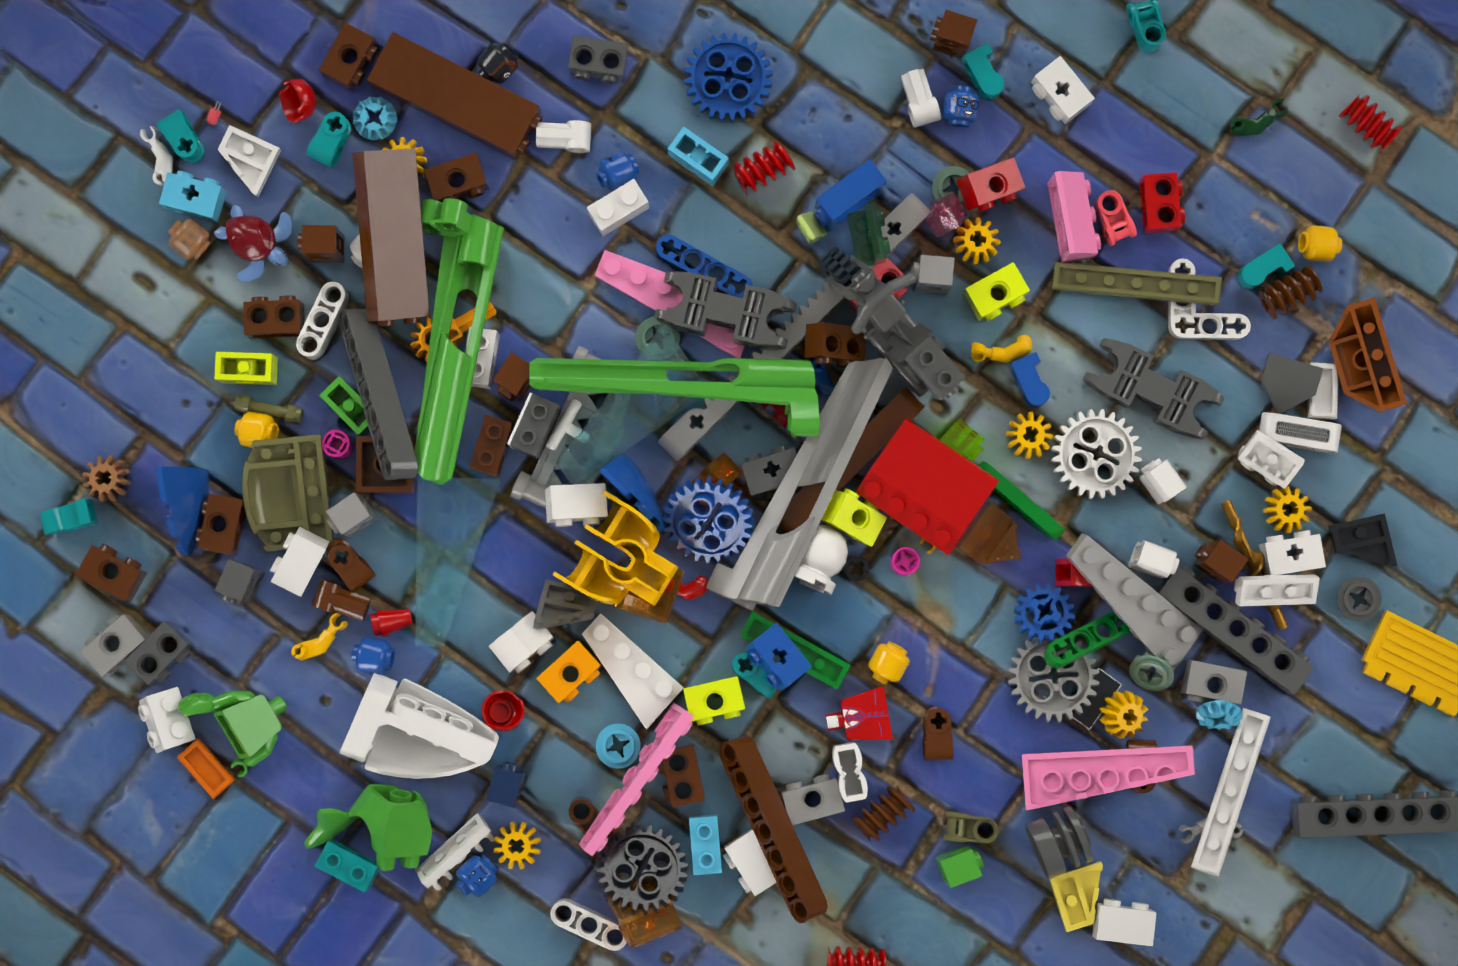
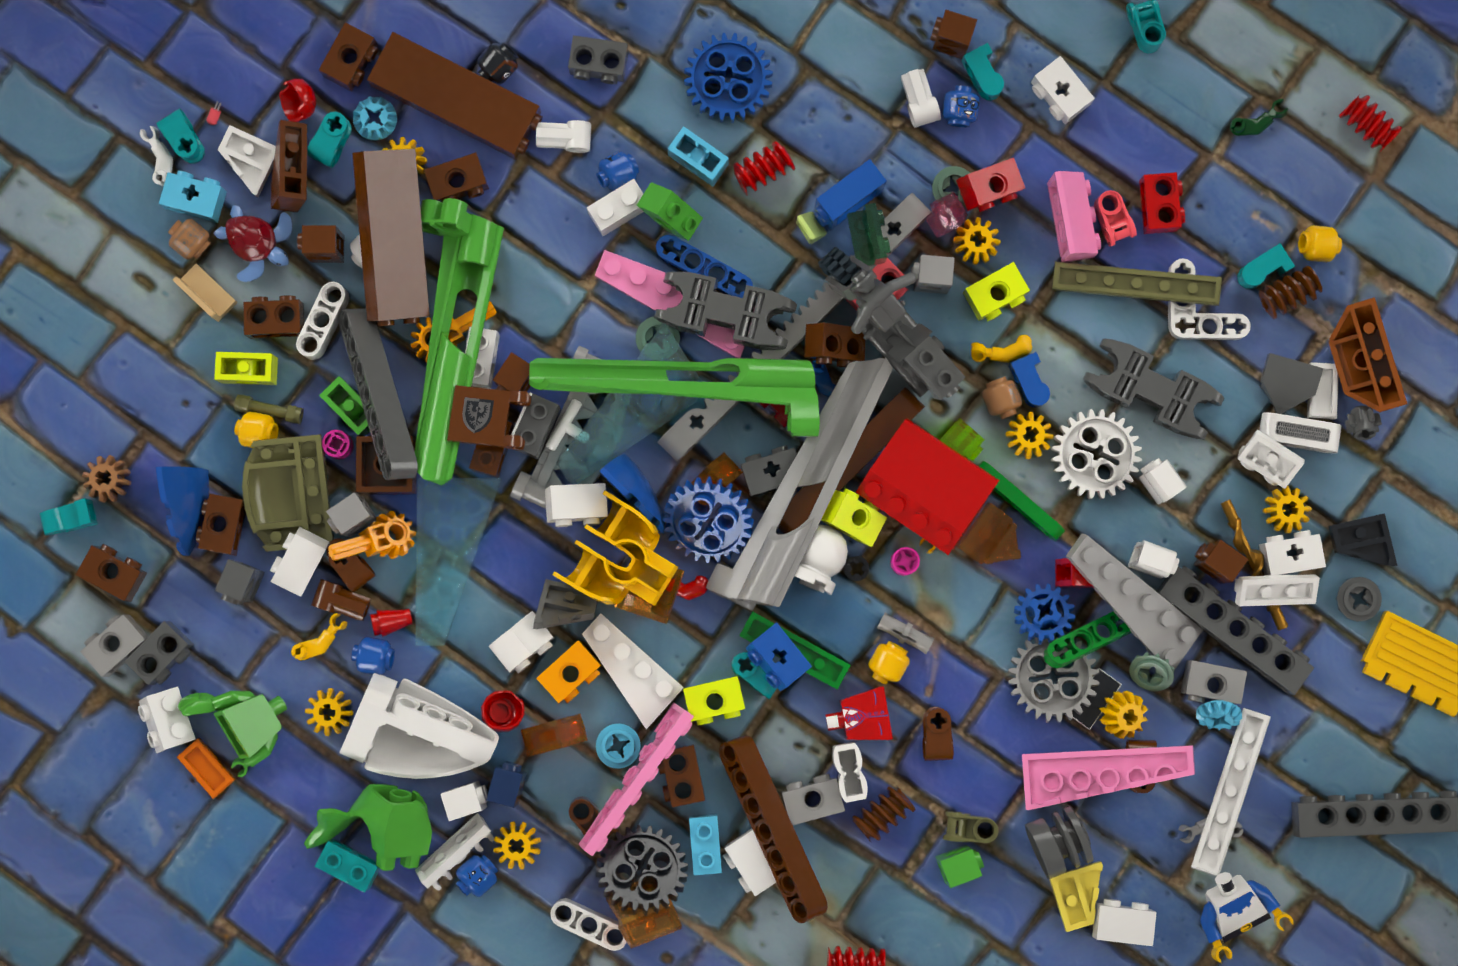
none -> tan panel [172,264,238,322]
none -> reddish brown slope [271,120,307,213]
none -> yellow gear [305,688,354,736]
none -> light orange gear [328,511,417,561]
none -> white brick [440,781,488,821]
none -> reddish brown flag [447,385,532,451]
none -> clear orange slope [521,713,588,757]
none -> bright green brick [637,182,703,241]
none -> light grey pin [877,612,934,654]
none -> medium nougat head [982,377,1022,420]
none -> torso [1200,872,1293,963]
none -> dark grey gear [1345,406,1382,440]

